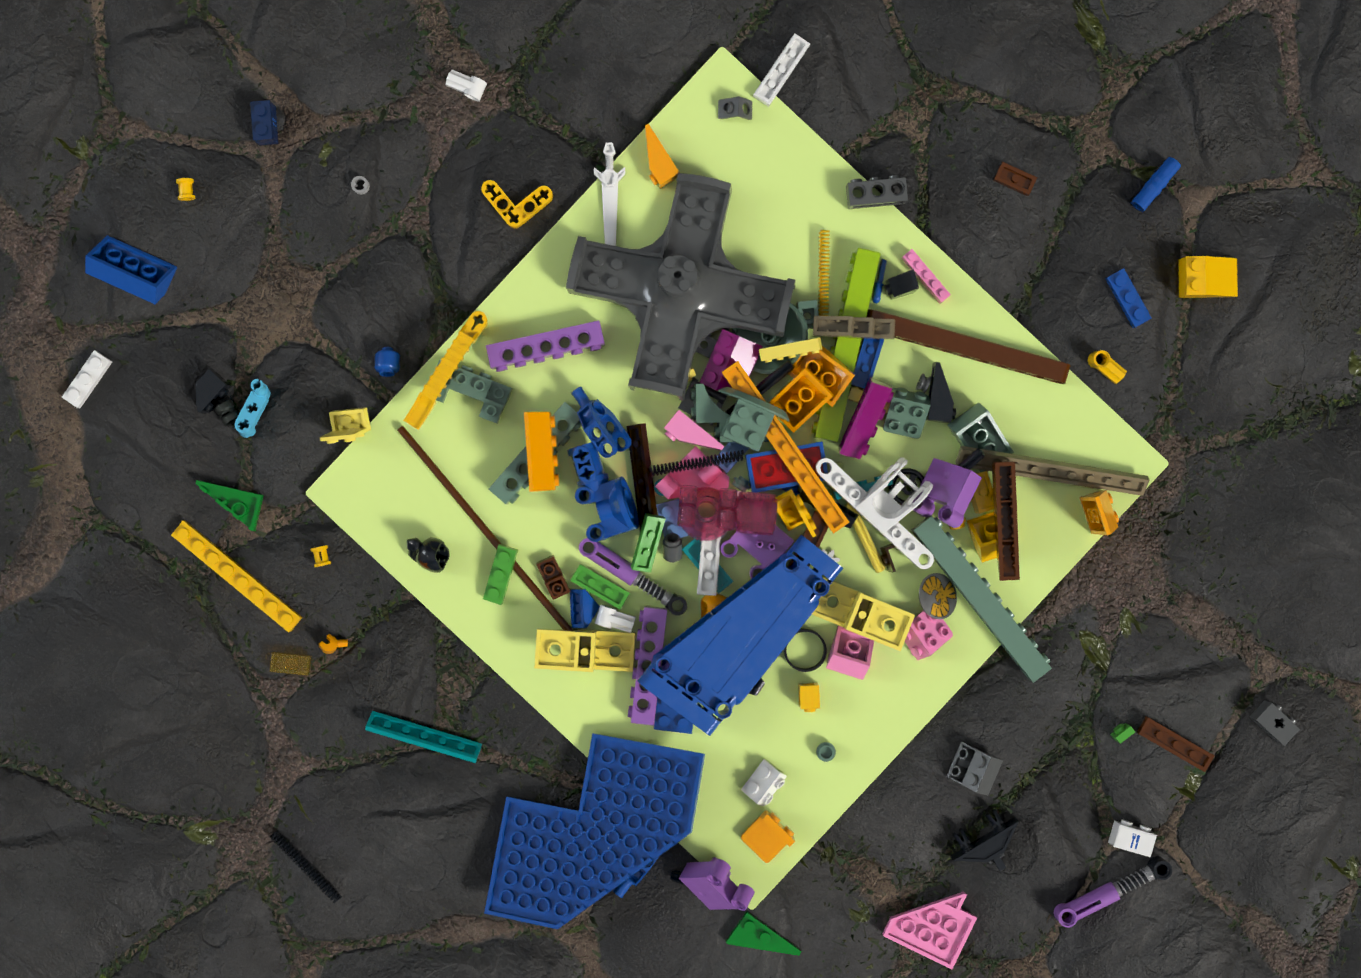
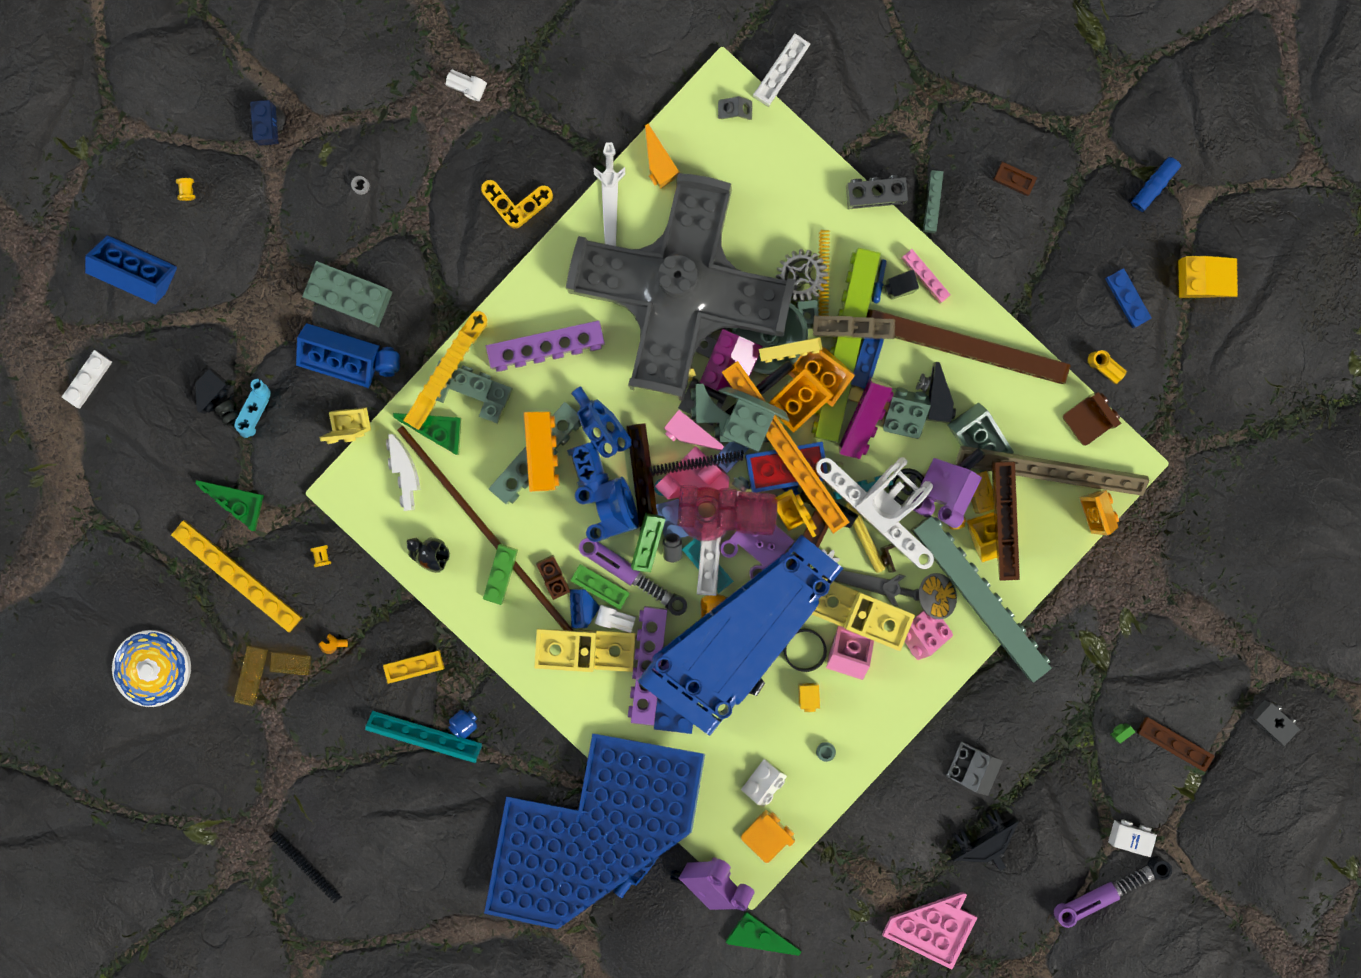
none -> dish [112,630,191,707]
none -> clear yellow plate [234,645,268,706]
none -> blue slope [296,323,380,388]
none -> sand green brick [302,261,392,327]
none -> yellow plate [383,650,445,684]
none -> white slope [386,434,421,511]
none -> green wing [393,413,462,455]
none -> blue head [448,710,477,738]
none -> light grey gear [776,249,828,301]
none -> dark grey sword [822,570,919,606]
none -> sand green piece [923,170,944,233]
none -> reddish brown bracket [1063,392,1122,446]

